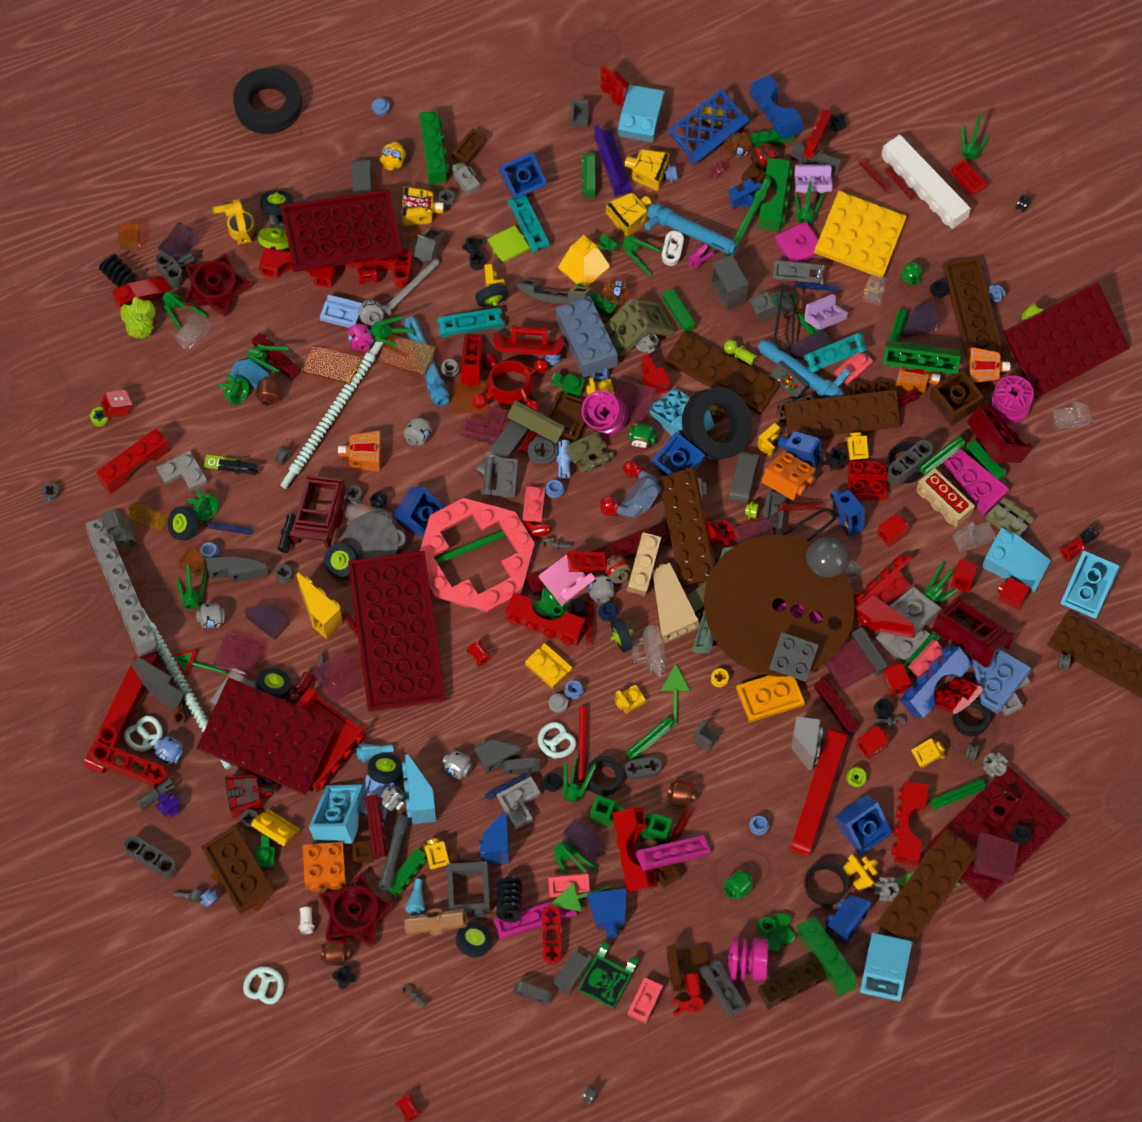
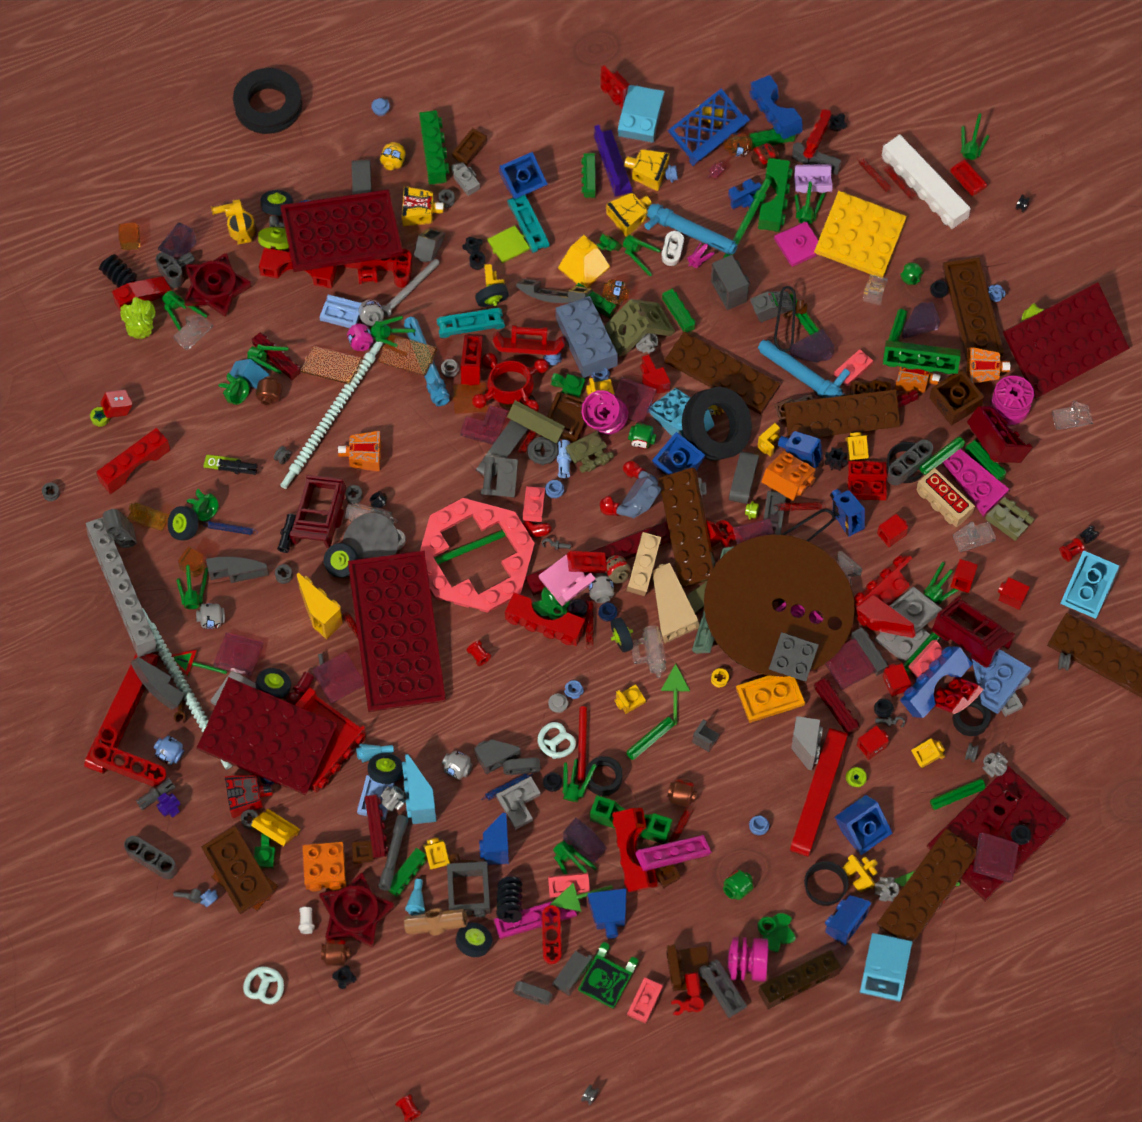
light aqua piece [124,716,163,752] -> none
light grey plate [156,451,208,491] -> none
medium blue plate [200,542,219,560] -> none
clear purple slope [244,605,290,640] -> none
medium azure slope [309,785,364,844] -> none
blue slope [393,487,446,538] -> none
dark grey hand [401,985,427,1007] -> none
light grey head [403,418,431,446] -> none
yellow plate [525,643,572,689] -> none
dark grey panel [570,100,589,127] -> none
dark grey beam [625,757,662,780] -> none
lime pin [724,340,757,366] -> none
reddish brown plate [741,164,766,184] -> none
dark grey tile [770,361,808,399] -> none
dark grey plate [773,260,826,283] -> none
blue piece [790,281,845,292] -> none
green arch [797,916,857,997] -> none
teal plate [803,332,868,373] -> none
lavender bracket [805,294,847,330] -> none
dark grey piece [806,537,849,577] -> none
red arch [891,781,928,866] -> none
medium azure slope [982,528,1051,593] -> none

